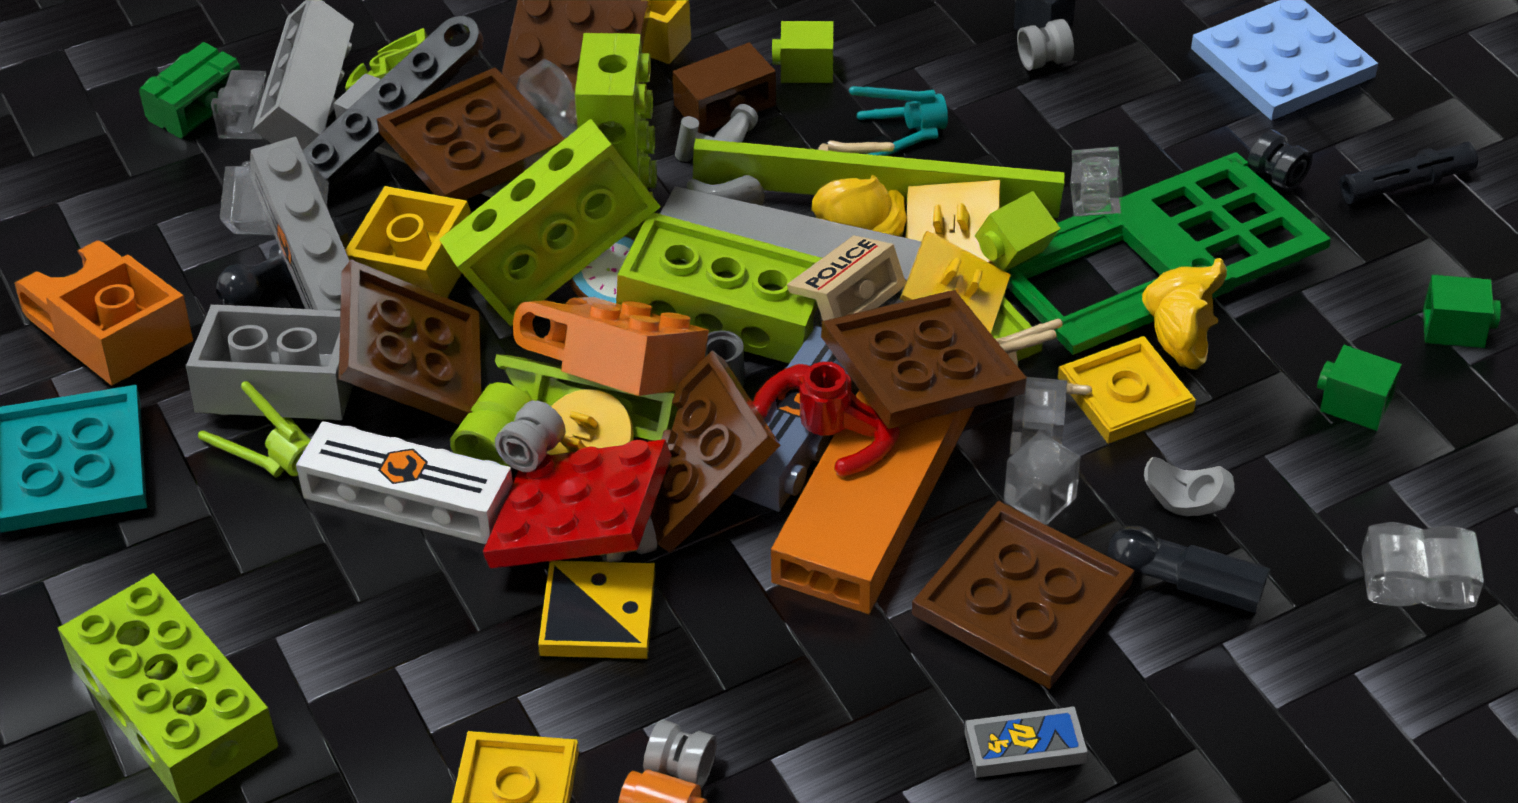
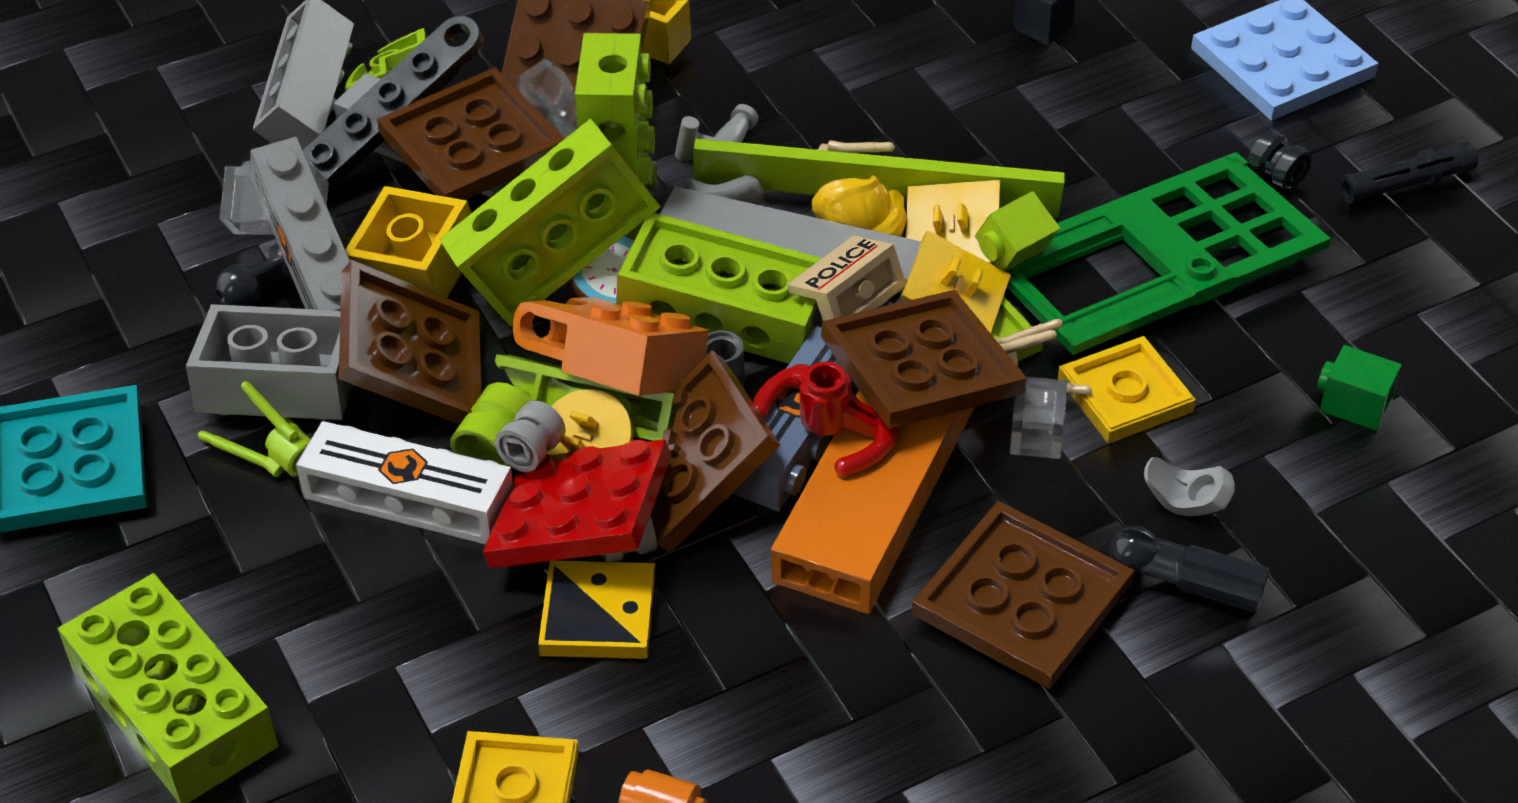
orange brick [15,240,193,386] -> none
green brick [139,42,245,139] -> none
clear brick [211,70,268,139] -> none
light grey wheel [643,719,717,788] -> none
reddish brown brick [673,42,776,134] -> none
lime brick [772,21,833,83] -> none
teal plant [849,86,948,156] -> none
tile [964,707,1088,778] -> none
clear brick [1004,431,1081,525] -> none
light grey wheel [1017,19,1074,70] -> none
clear brick [1070,147,1123,217] -> none
yellow hair [1142,258,1227,370] -> none
clear brick [1362,522,1484,610] -> none
green brick [1423,275,1501,348] -> none

